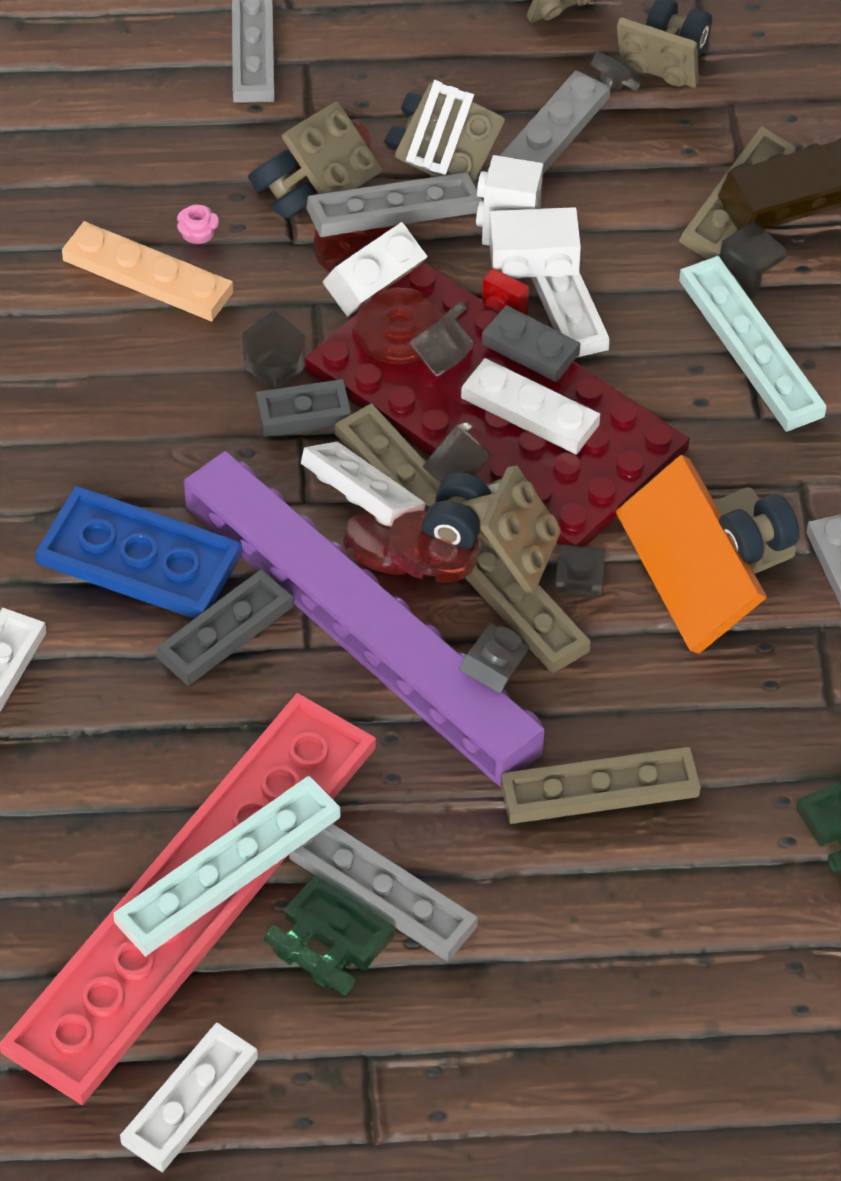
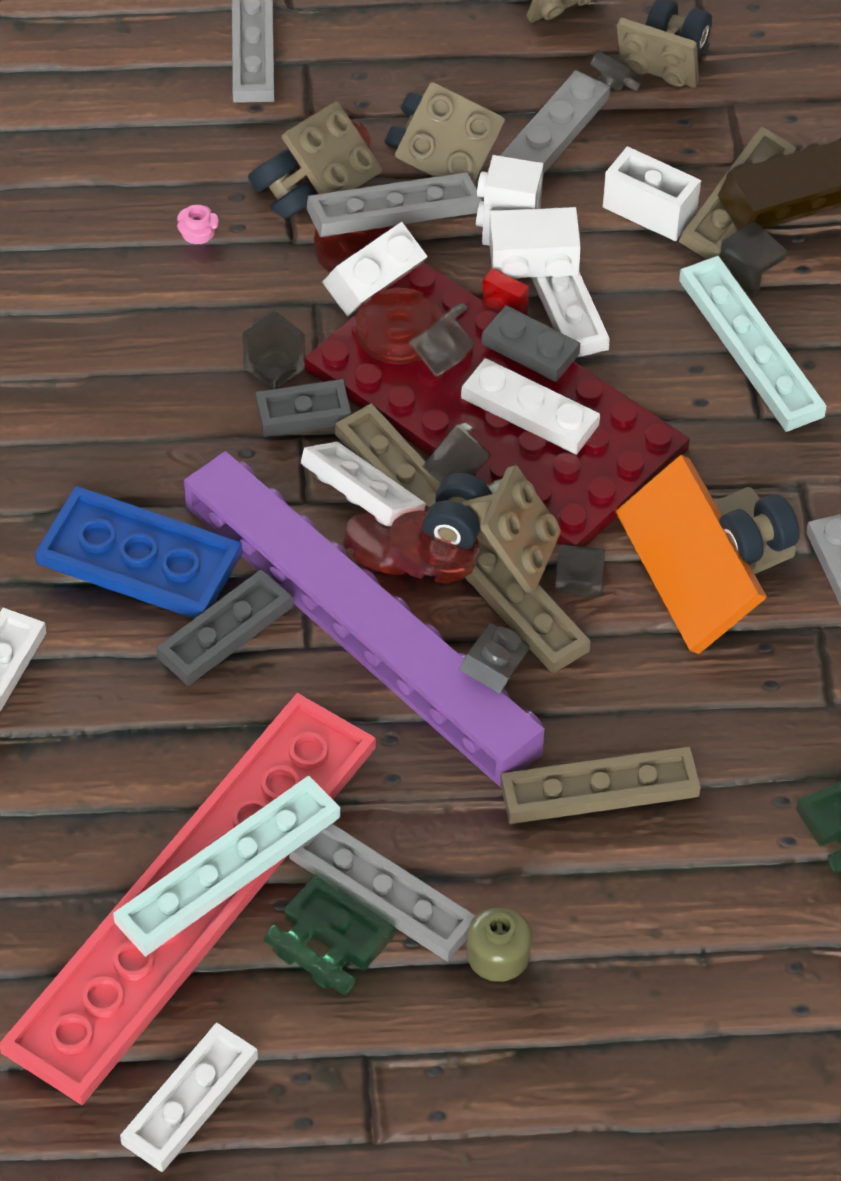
light nougat plate [62,221,233,322] -> none
white tile [405,80,474,176] -> none
none -> olive head [467,907,532,982]
none -> white brick [603,146,701,241]

